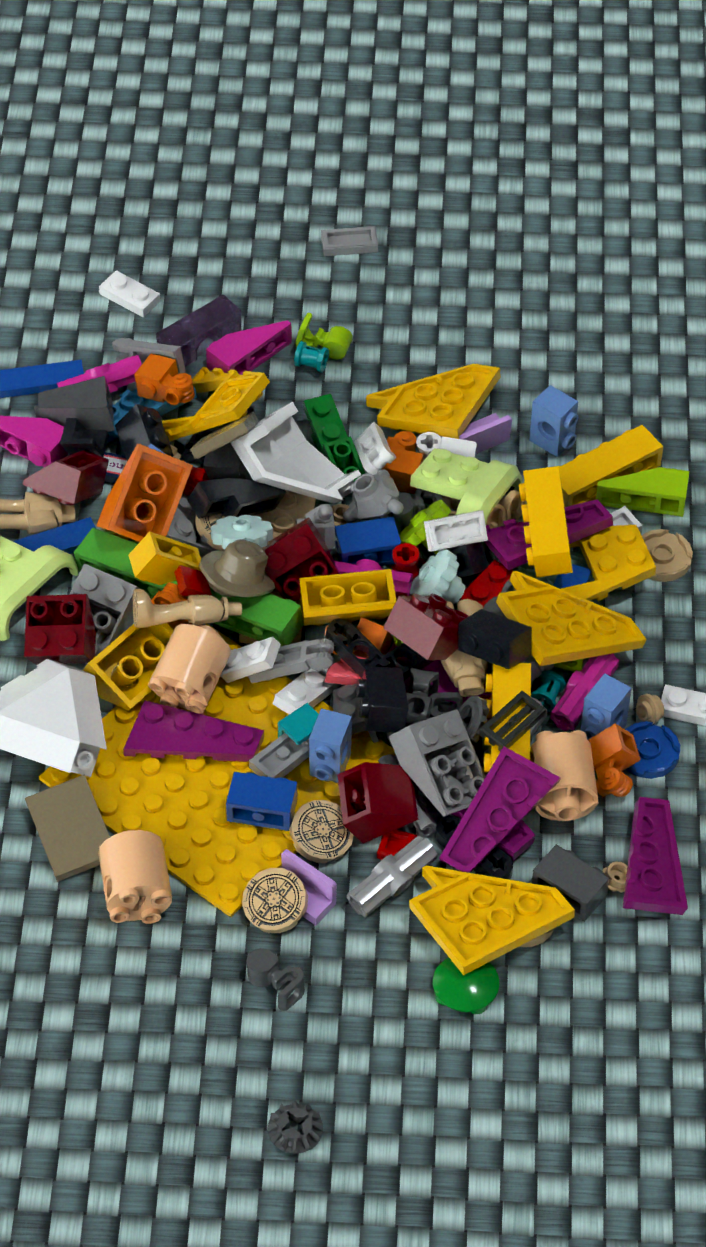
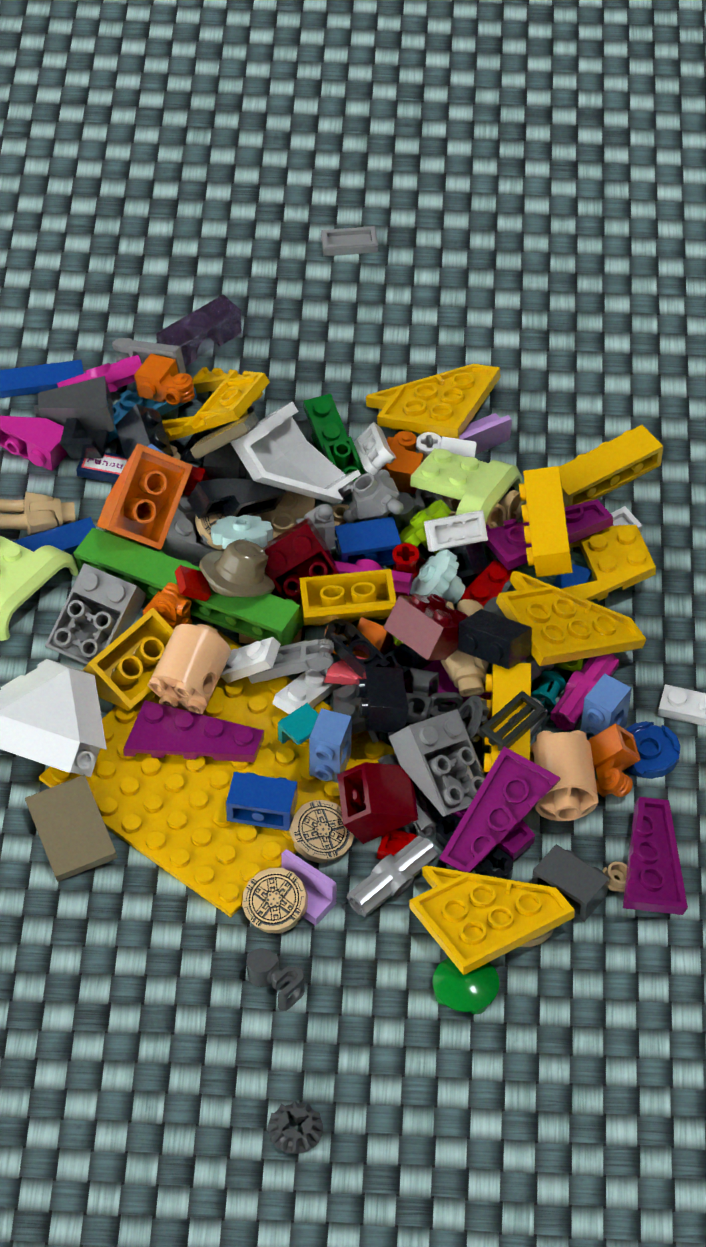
dark red slope [23,450,109,505] -> none
dark red slope [24,594,96,665] -> none
light nougat cylinder [98,830,172,924] -> none
white plate [99,270,160,318] -> none
yellow slope [128,531,201,585] -> none
tan piece [133,589,242,628] -> none
dark pink slope [206,320,292,375] -> none
light grey plate [249,733,309,778] -> none
teal bush [294,341,329,373] -> none
lime leg [295,313,353,360] -> none
medium blue brick [529,385,579,457] -> none
lime slope [596,467,689,517] -> none
tan plate [636,694,664,725] -> none
tan tile [642,529,693,582] -> none

